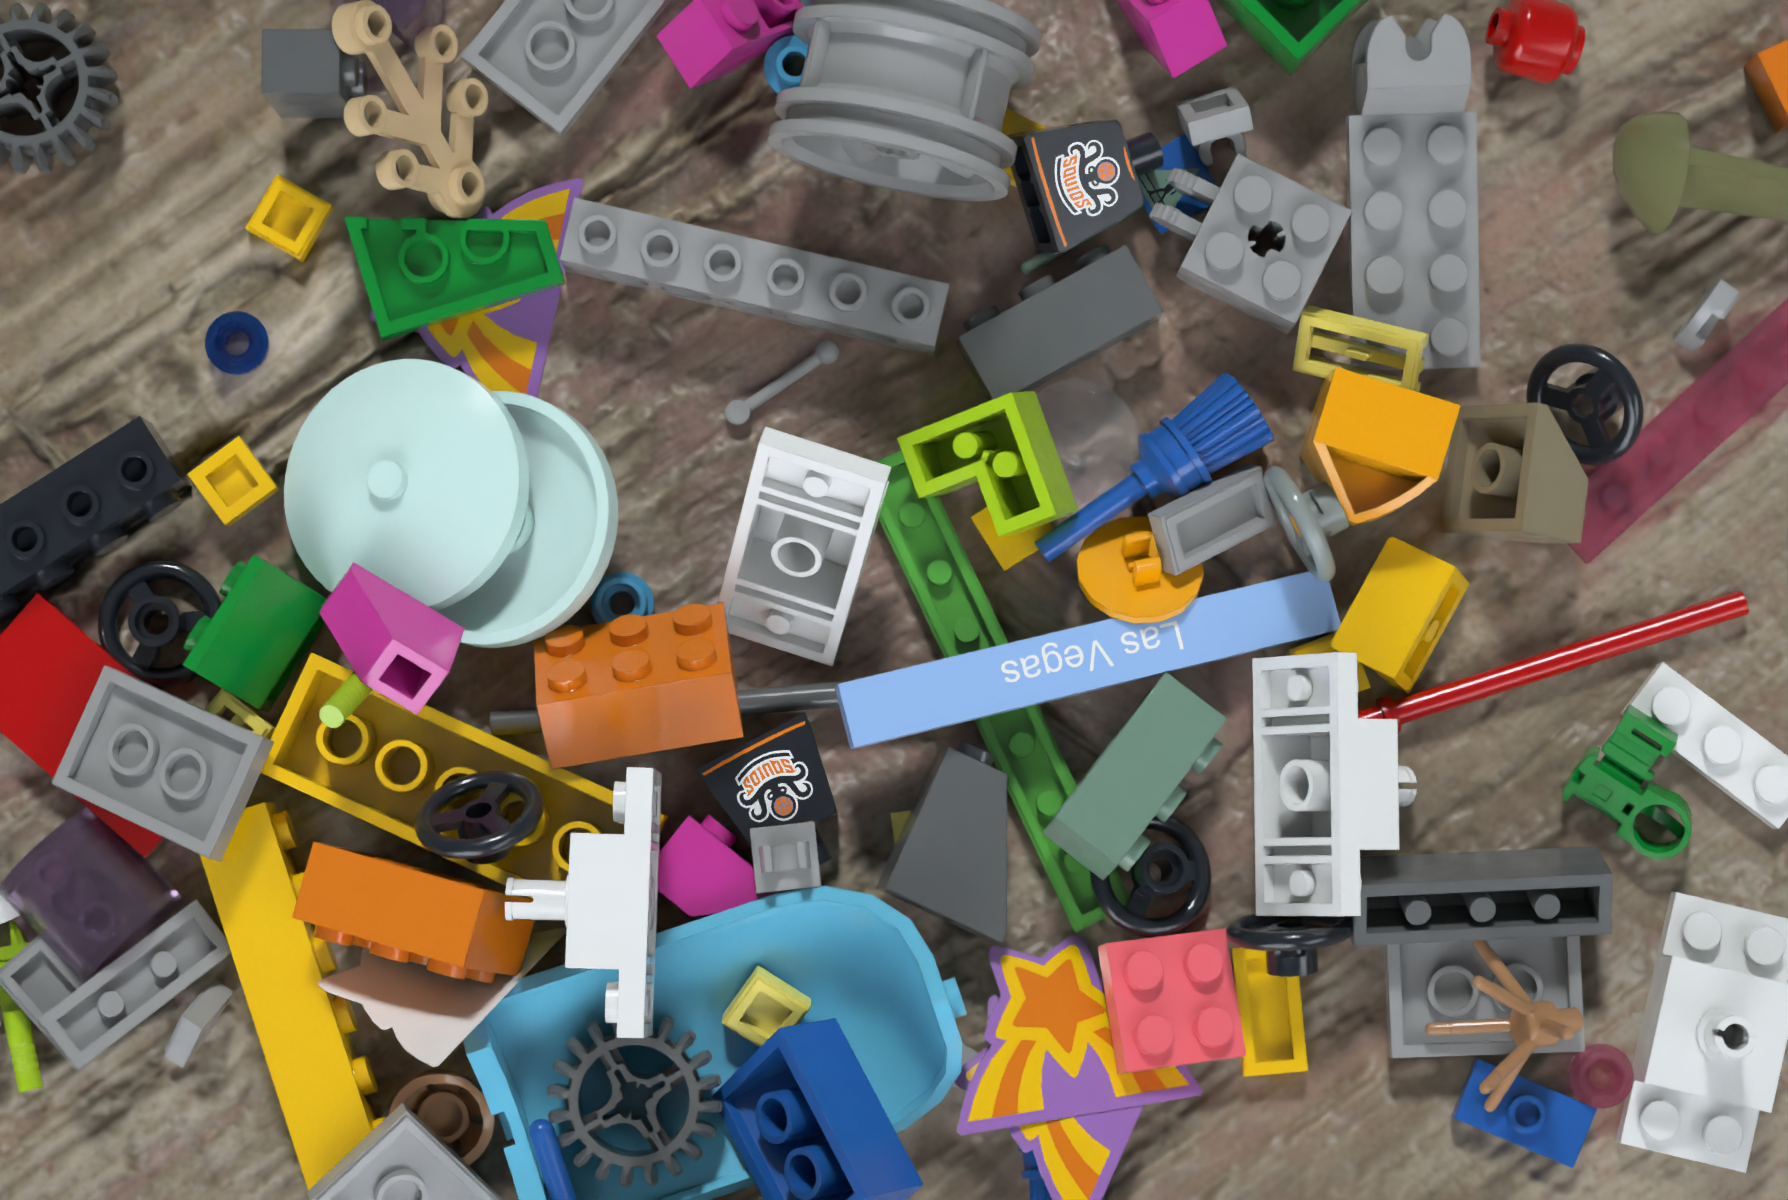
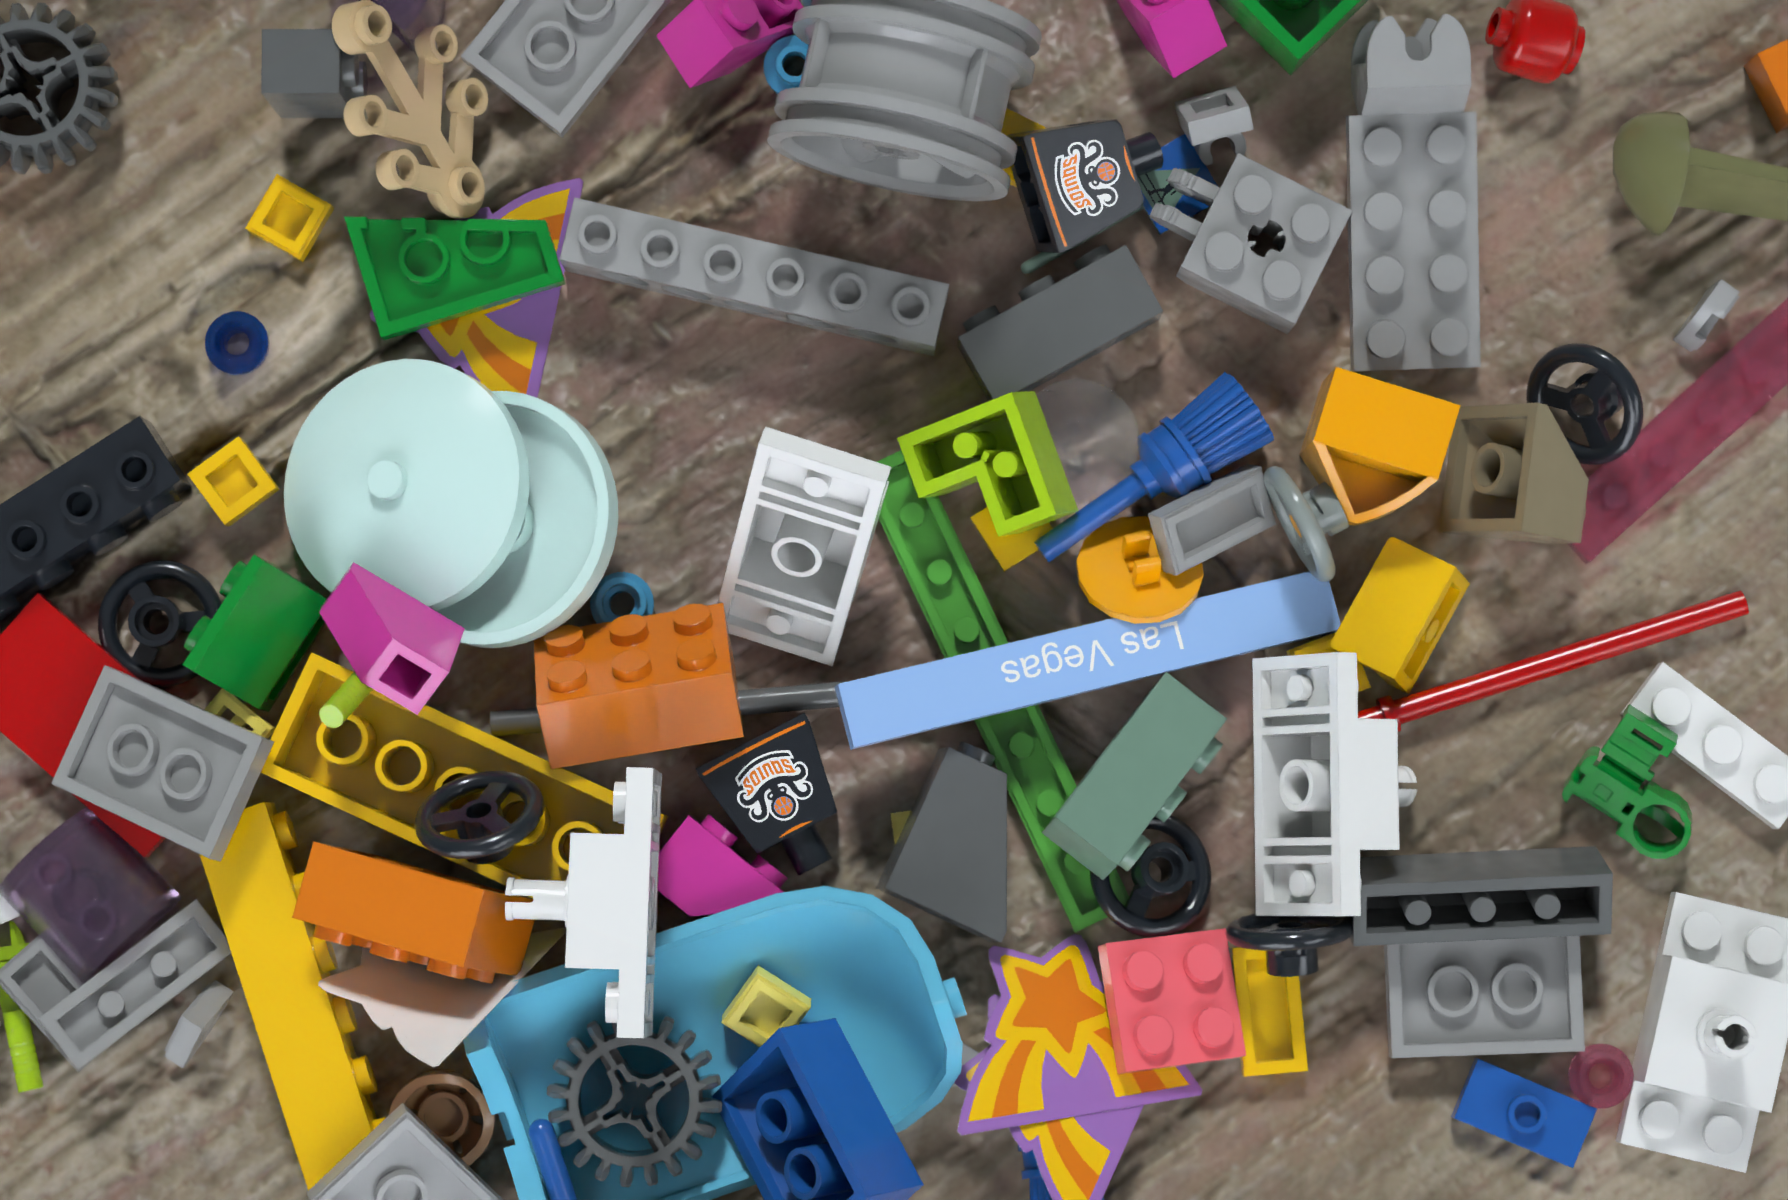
light grey hinge [725,340,839,426] -> none
light grey tile [750,822,821,893] -> none
light yellow tile [1292,305,1429,392] -> none
medium nougat plant [1425,940,1583,1112] -> none

